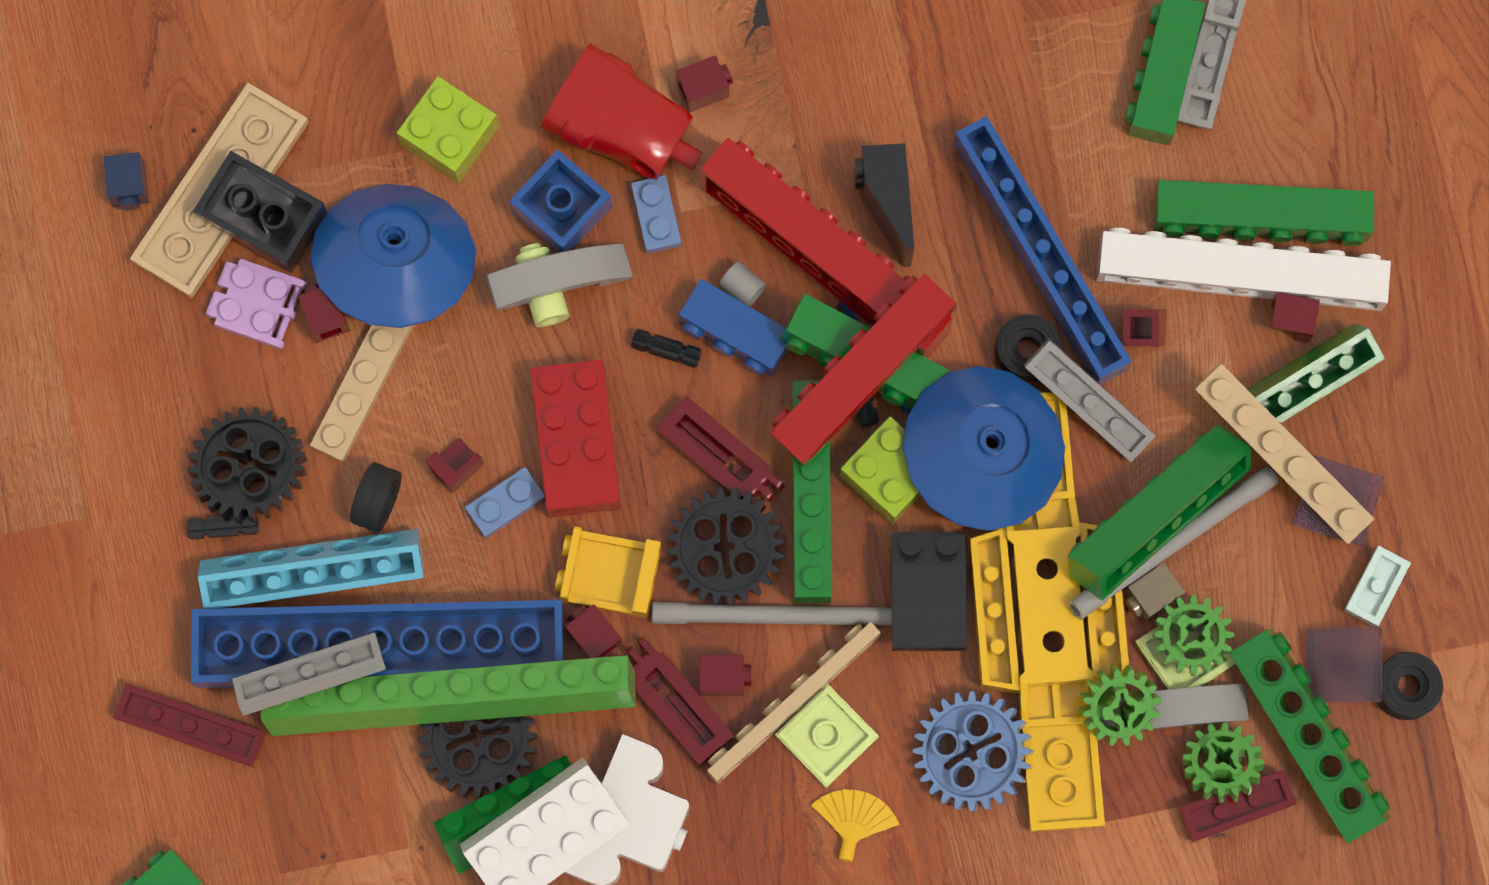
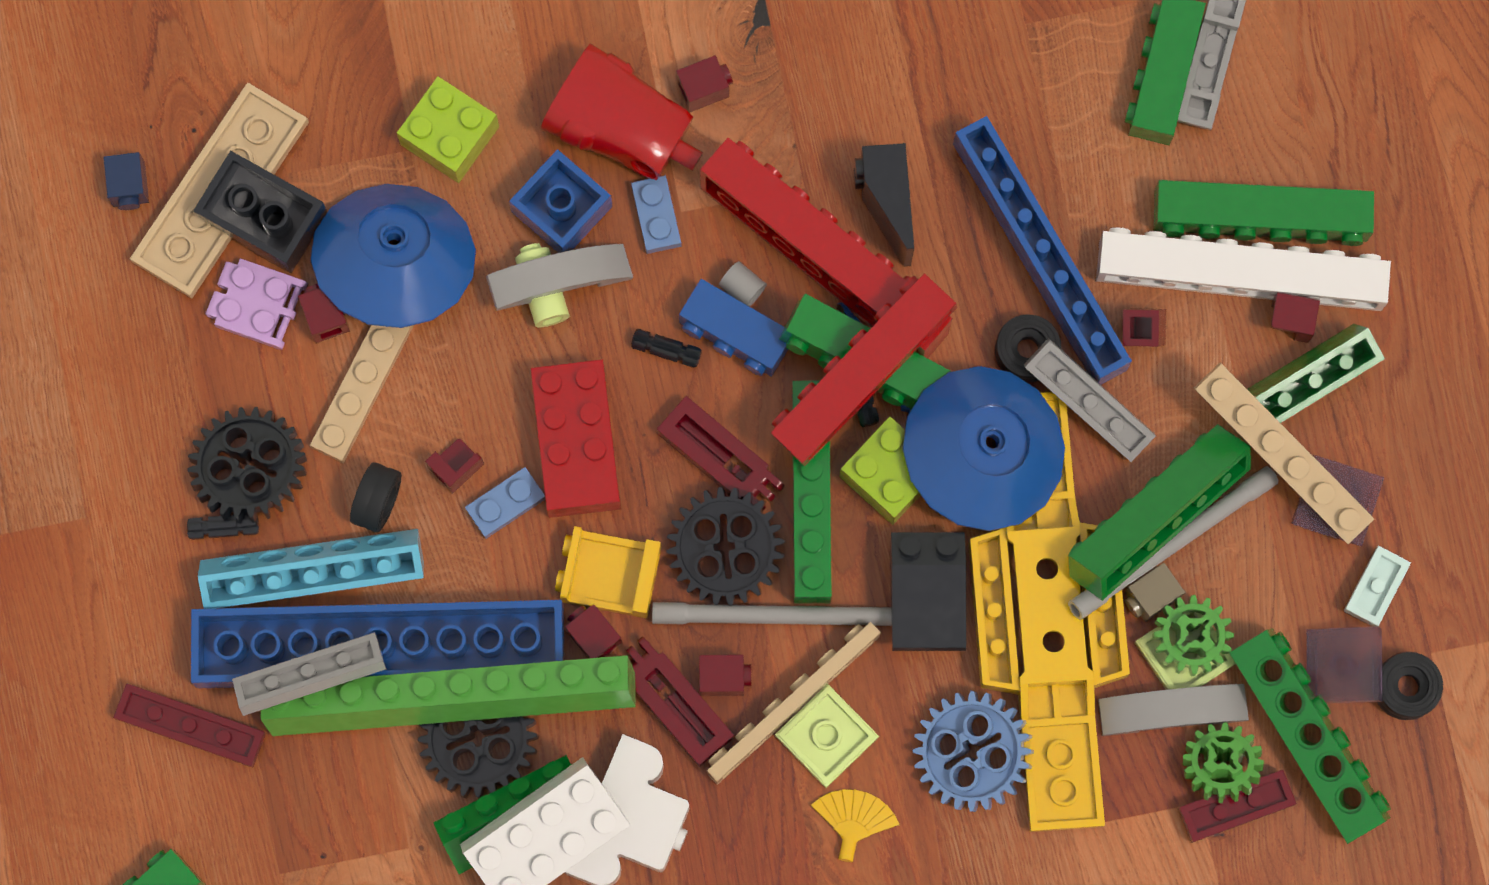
bright green gear [1079,664,1161,746] -> none

